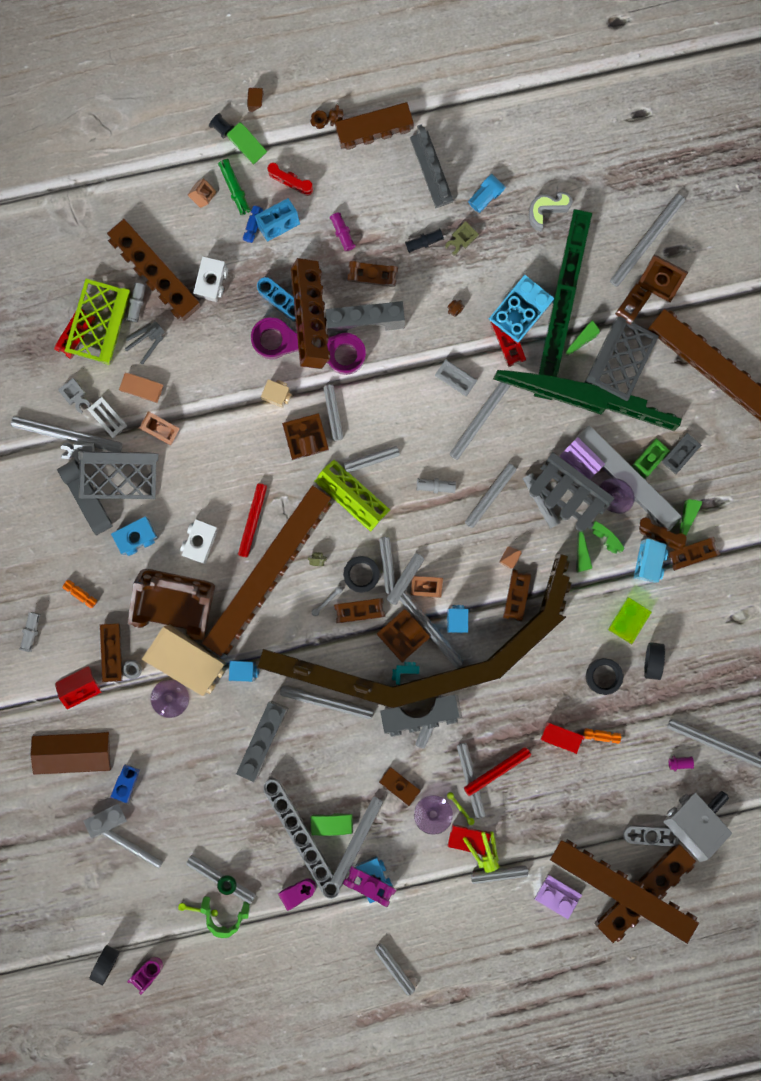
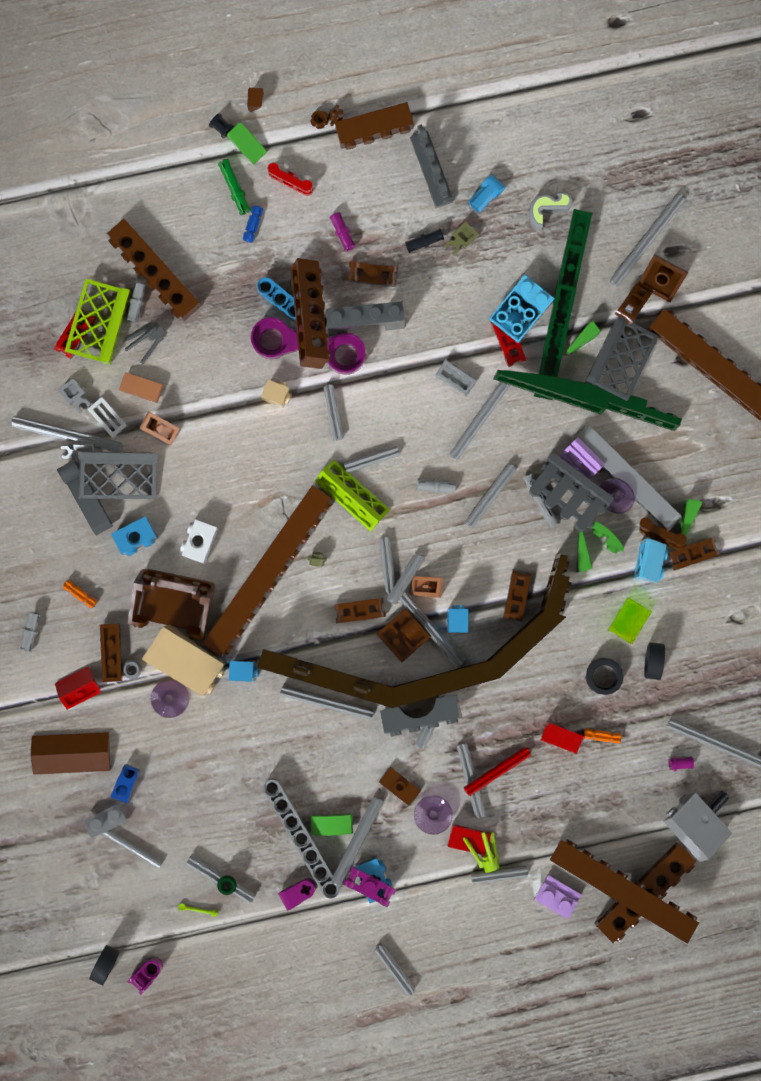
nougat slope [188,178,217,208] -> none
white brick [193,256,228,302] -> none
bright green helmet [201,896,250,938] -> none
dark grey arch [236,700,289,782] -> none
red axle [238,483,267,558] -> none
dark azure brick [255,198,300,242] -> none
reddish brown plate [282,413,329,461] -> none
light grey hinge [312,586,343,616] -> none
black tyre [343,556,380,593] -> none
teal bracket [392,662,420,685] -> none
reddish brown plate [447,300,465,317] -> none
lime hinge [447,792,475,825] -> none
nougat slope [499,547,522,569] -> none
light grey beam [623,825,680,846] -> none
bright green slope [631,438,670,479] -> none
dark grey plate [662,433,702,475] -> none

